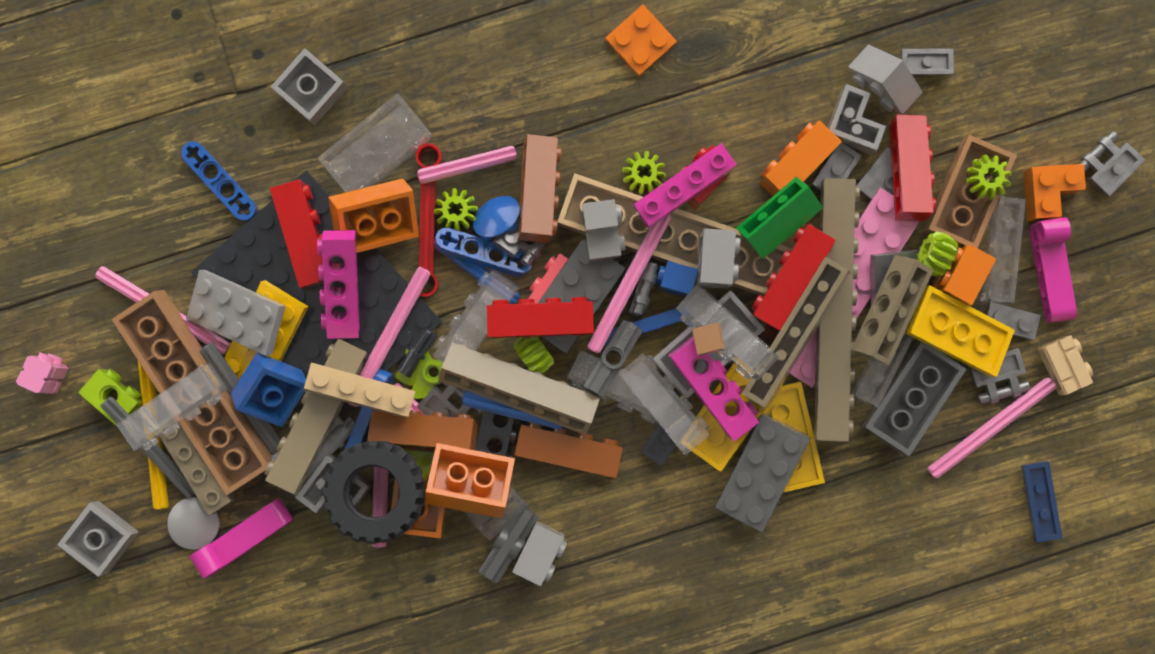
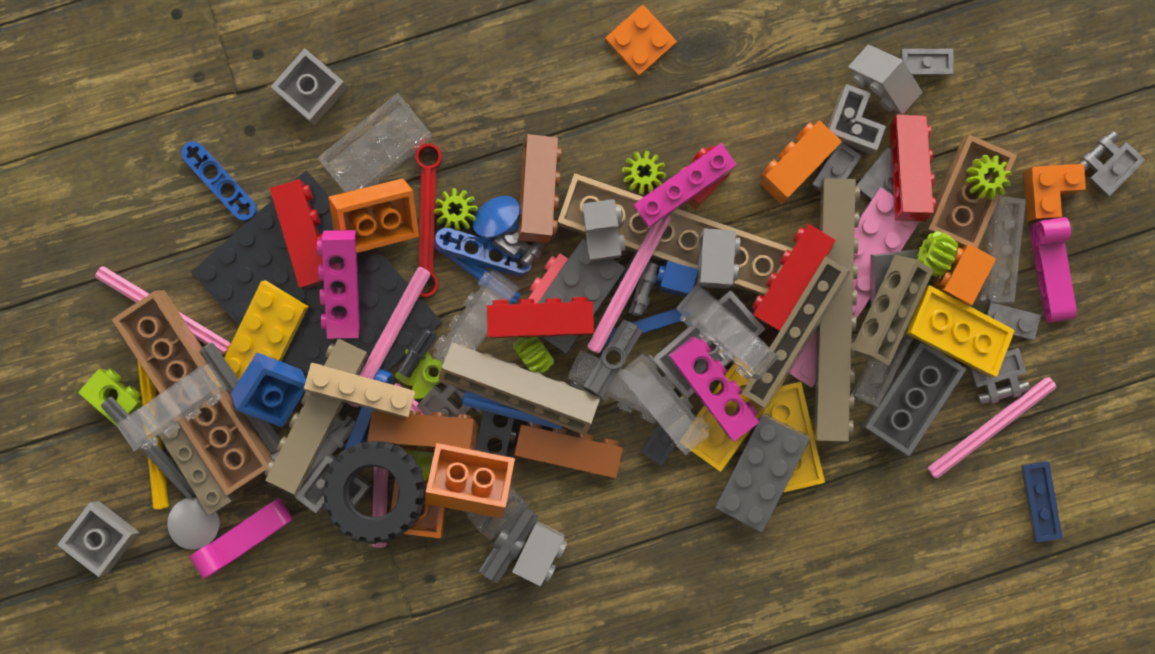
bright pink brick [16,352,69,394] -> none
light grey plate [186,270,286,356] -> none
bright pink axle [417,146,517,184] -> none
medium nougat tile [692,322,725,356] -> none
green brick [736,176,823,259] -> none
tan brick [1037,335,1093,396] -> none

